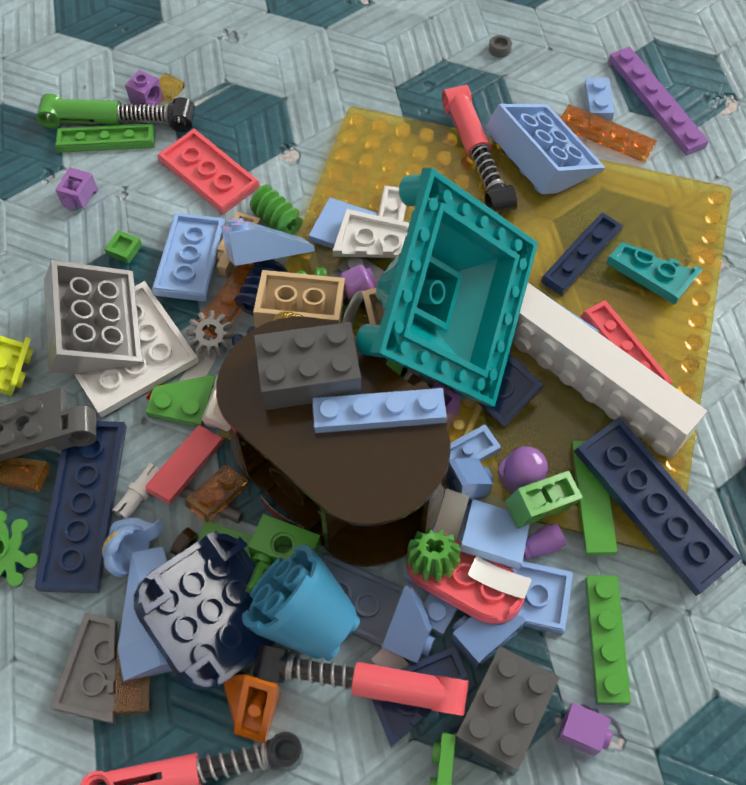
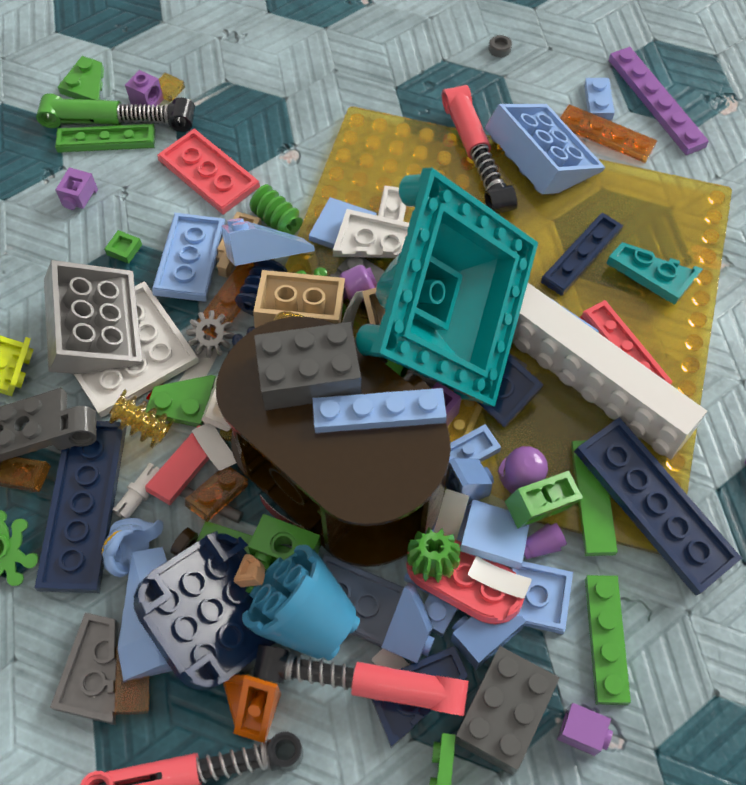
none -> bright green wing [58,56,104,100]
none -> clear yellow piece [109,389,175,448]
none -> white sticker [192,423,237,471]
none -> light nougat tile [234,554,265,587]

